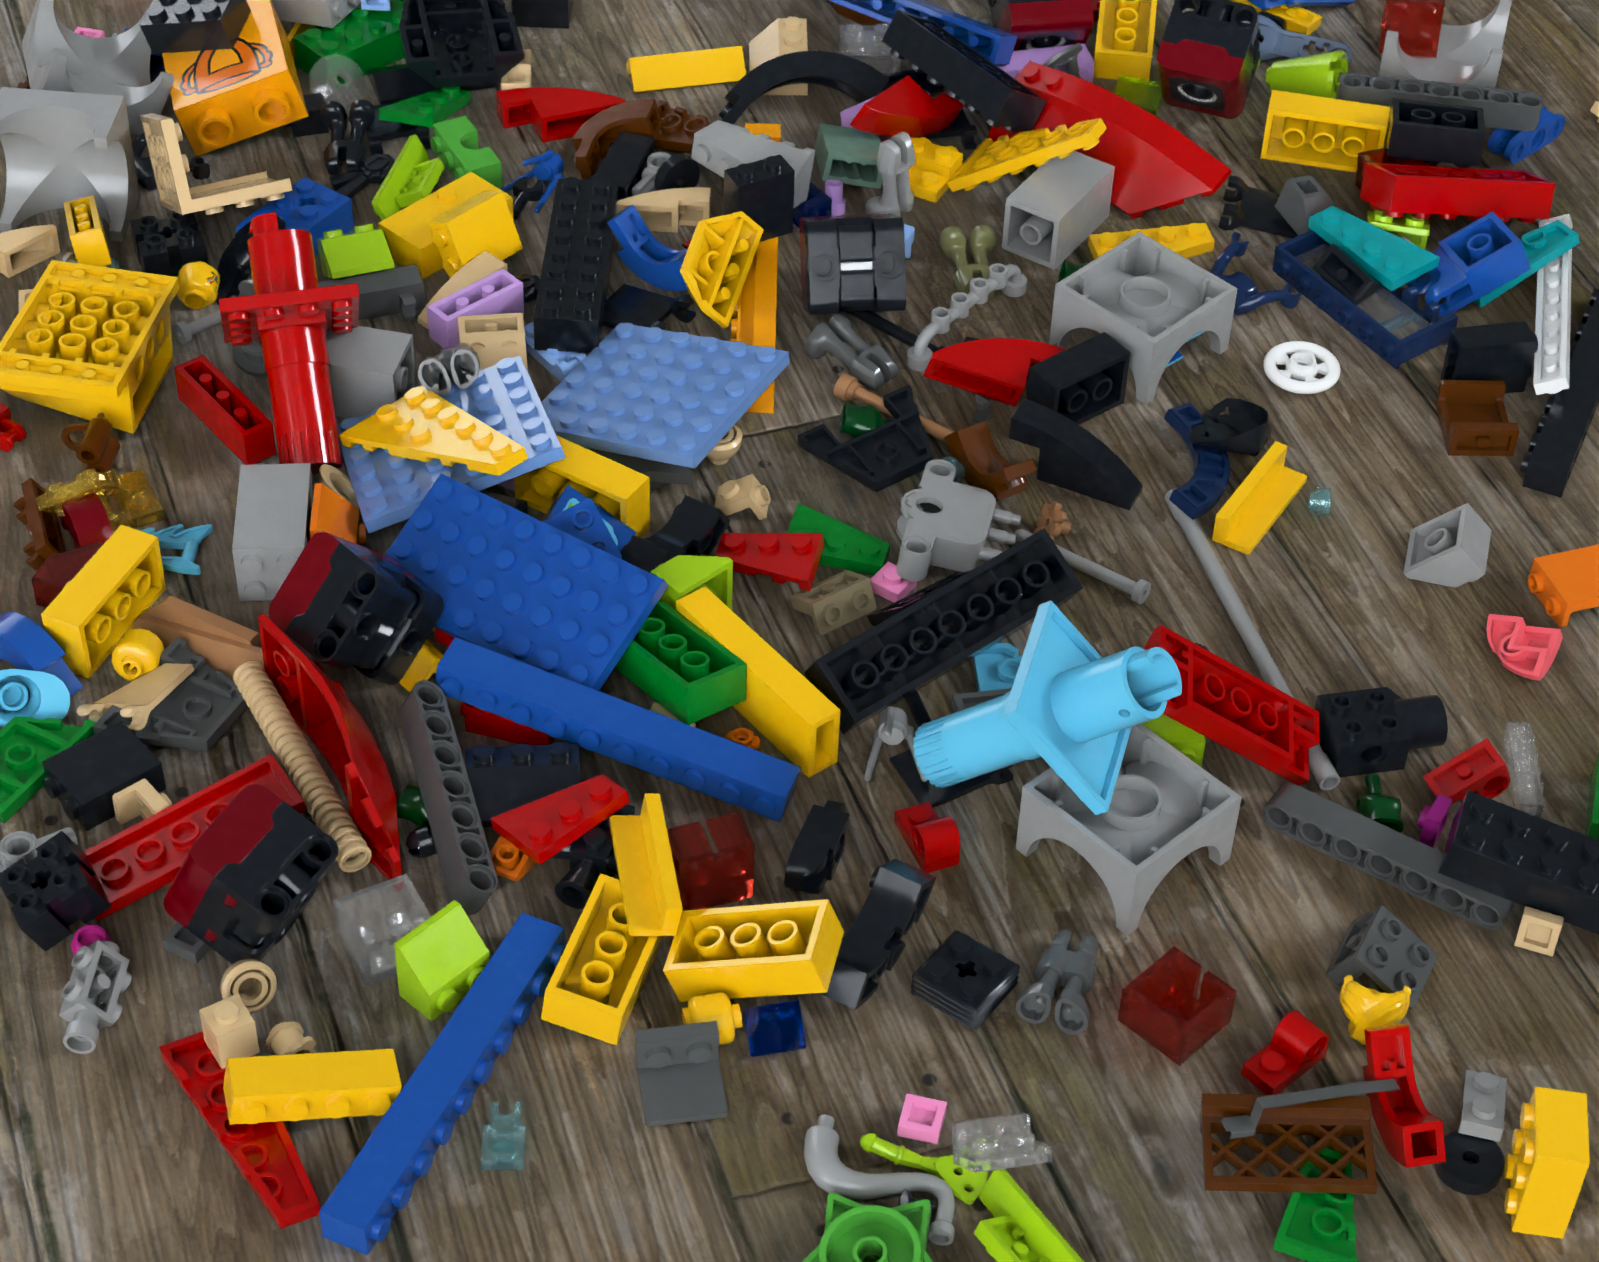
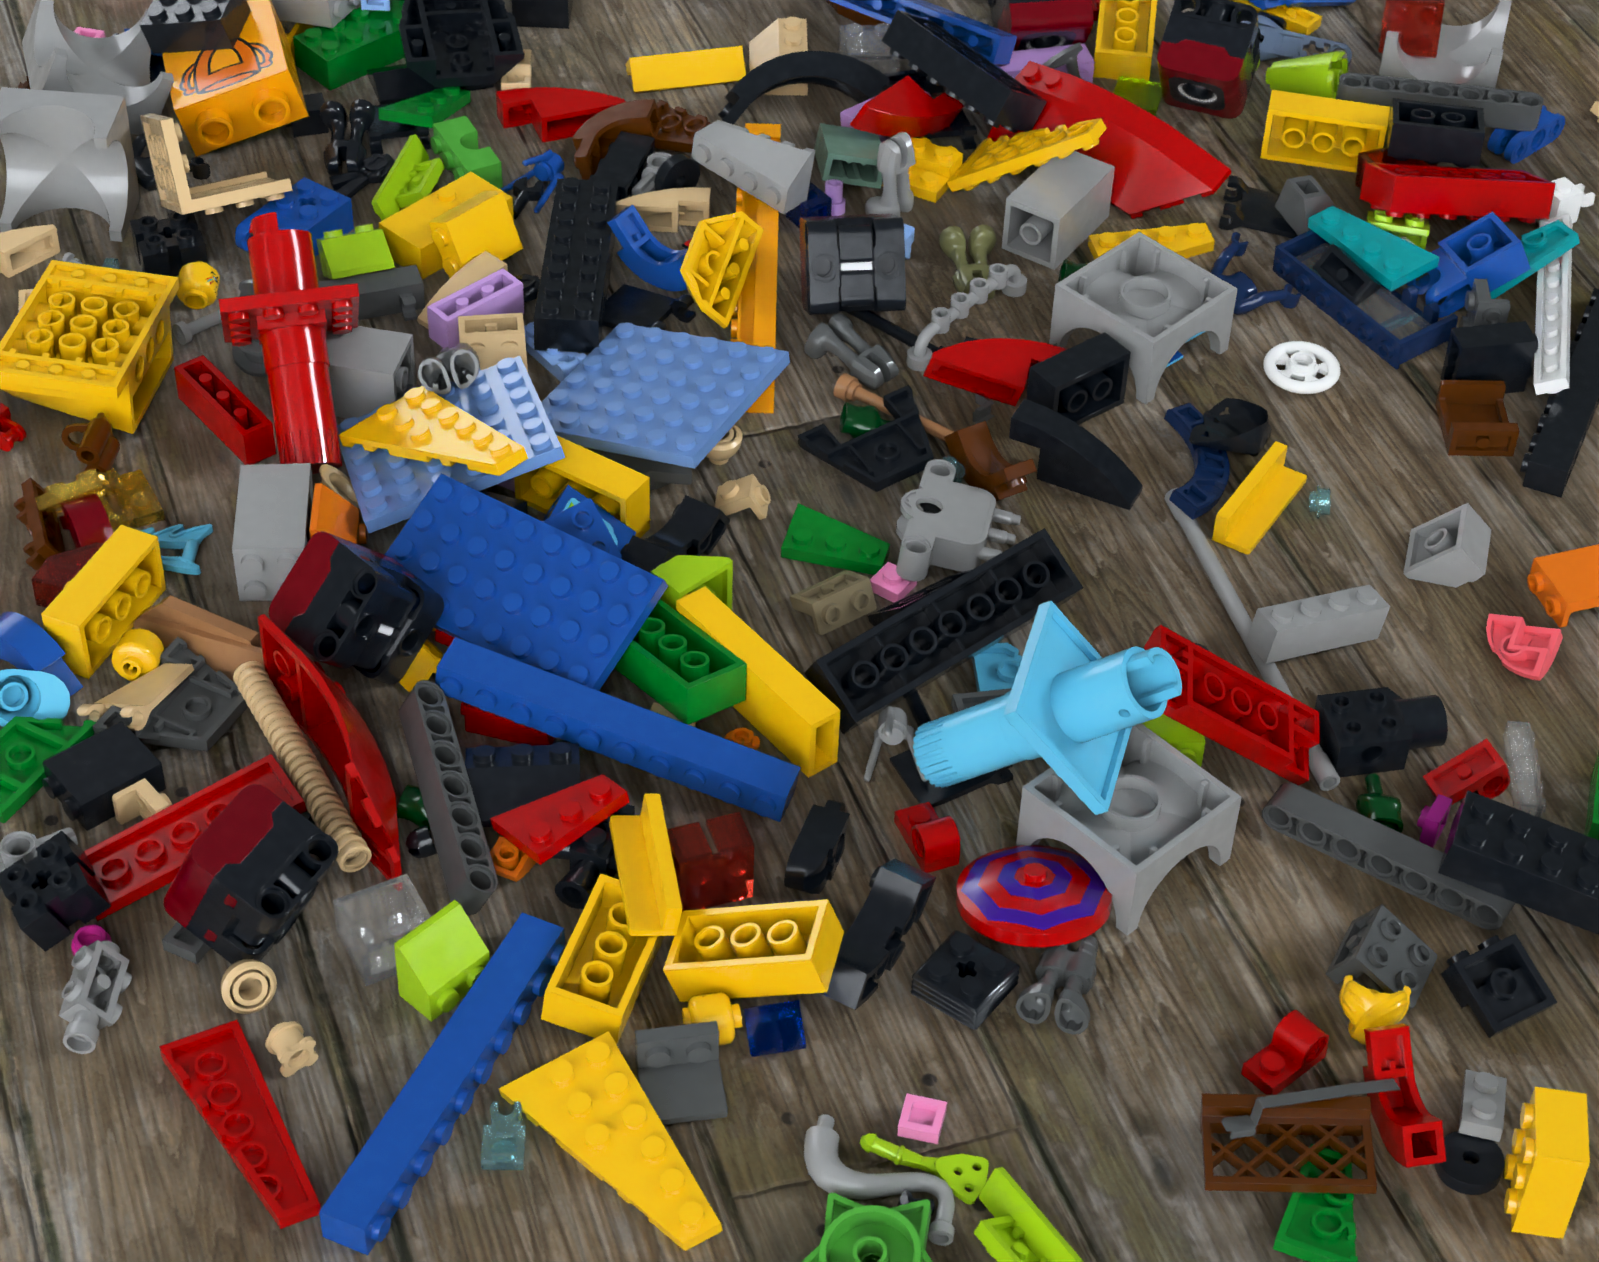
yellow brick [63,195,112,267] -> none
tan brick [199,994,260,1069] -> none
black piece [216,215,286,305] -> none
yellow brick [223,1049,402,1125] -> none
clear dish [309,55,367,111] -> none
red wing [715,533,825,591] -> none
black brick [724,155,795,242] -> none
clear bracket [952,1113,1052,1172] -> none
light grey bar [1014,529,1151,605] -> none
medium nougat plant [1033,501,1071,540] -> none
clear red piece [1118,946,1237,1066] -> none
tan plate [1514,906,1564,957] -> none
none -> yellow wing [499,1031,723,1251]
none -> dish [956,845,1112,947]
none -> light grey wedge [1246,585,1390,664]
none -> black plate [1441,934,1557,1038]
none -> dark grey bracket [1459,279,1511,327]
none -> white brick [1541,177,1596,223]

